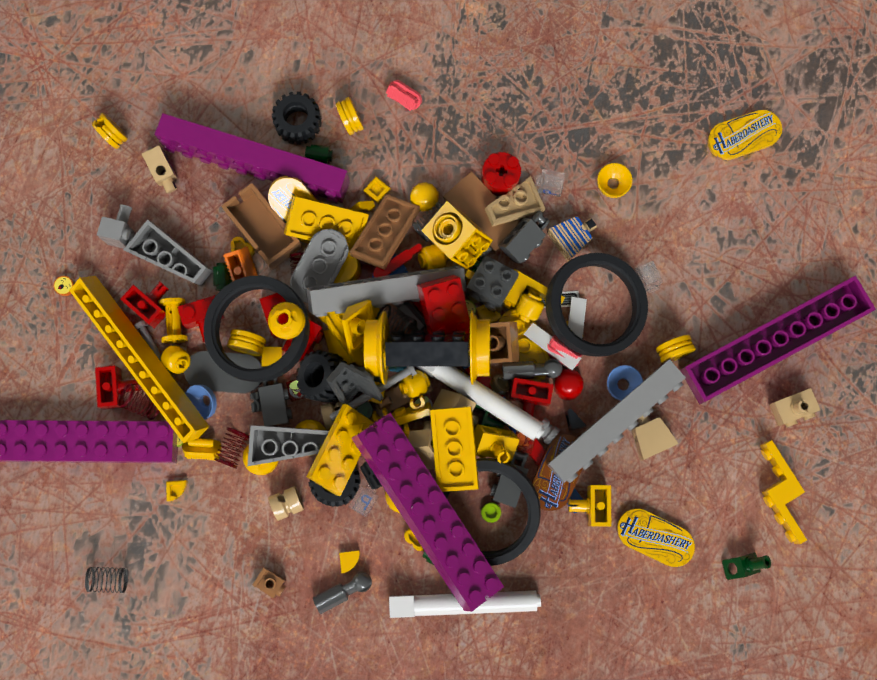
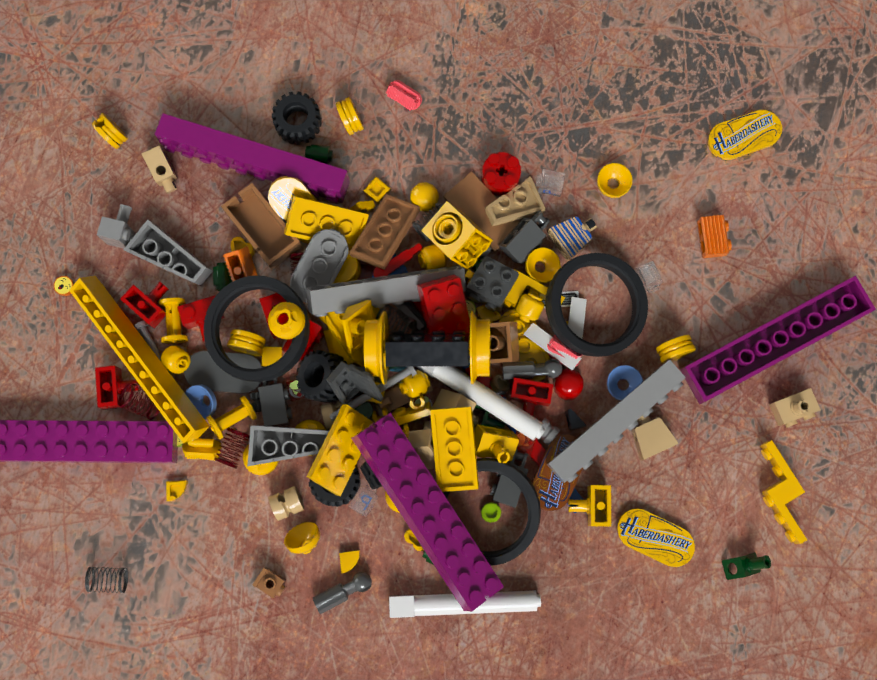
none -> yellow hose [206,396,257,440]
none -> yellow piece [284,522,320,554]
none -> yellow piece [525,248,561,283]
none -> orange brick [697,215,732,258]

